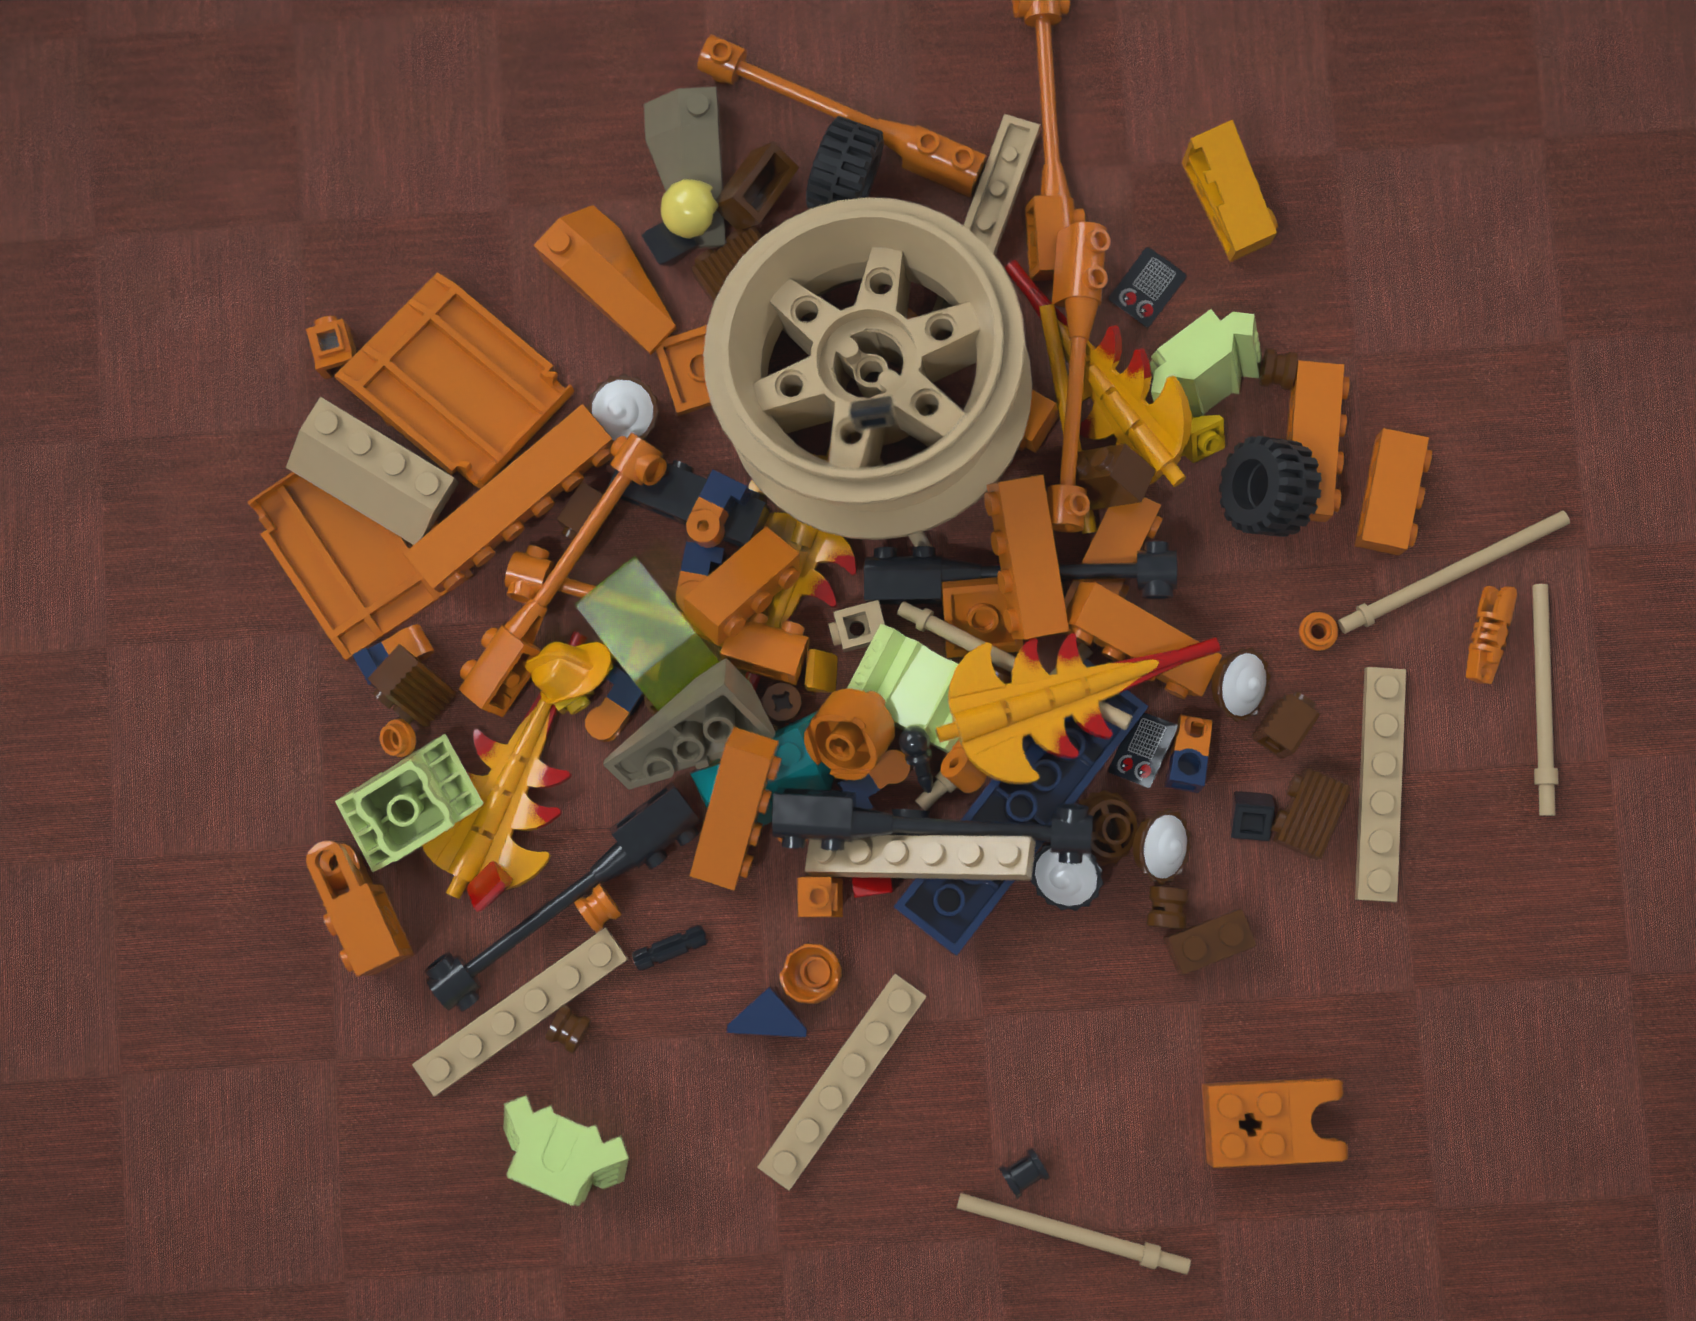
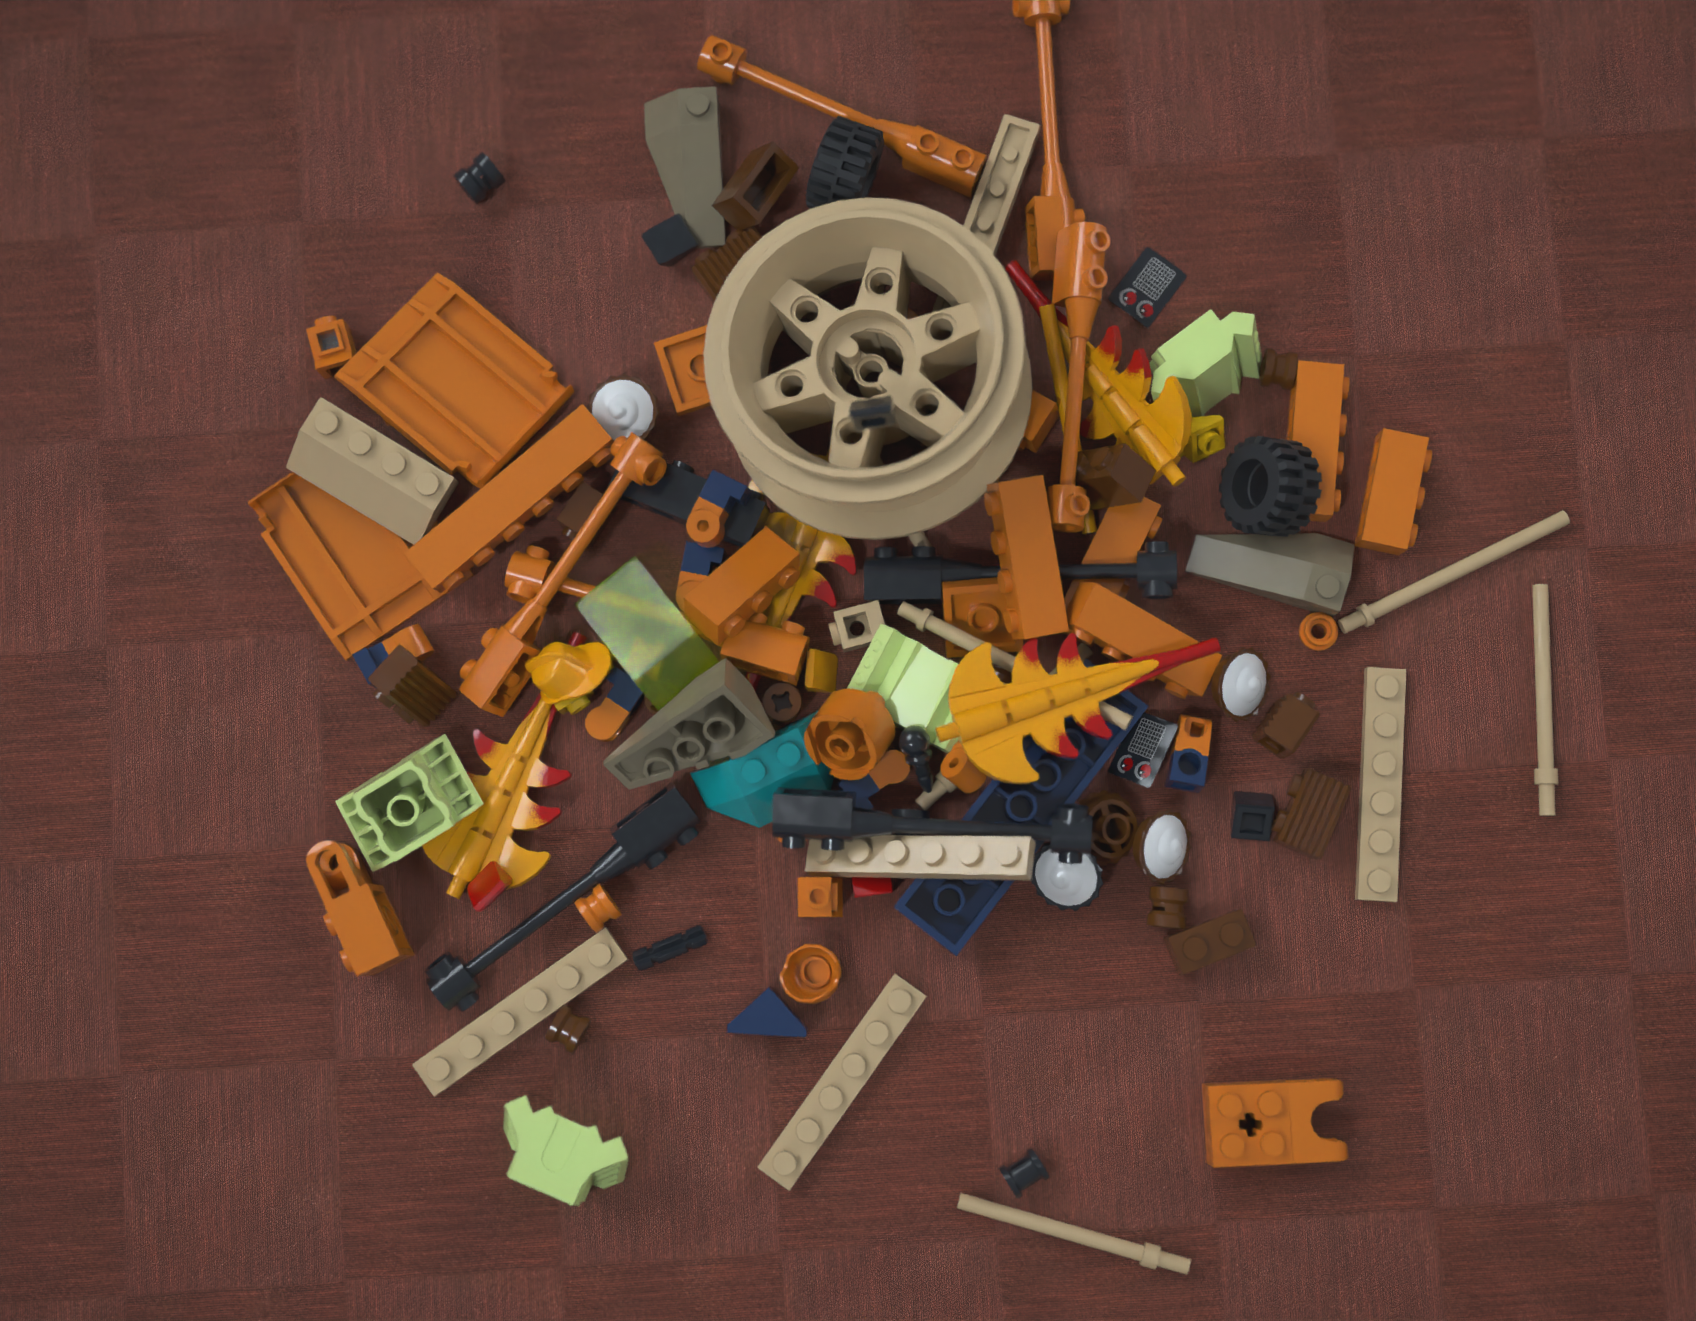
orange plate [380,718,416,757] -> none
orange wedge [533,205,676,355] -> none
light yellow hair [661,179,718,239] -> none
orange brick [690,727,782,890] -> none
light orange wedge [1182,119,1278,262] -> none
orange hinge [1466,586,1517,684] -> none
none -> black wheel [453,152,506,205]
none -> dark tan wedge [1185,533,1355,617]

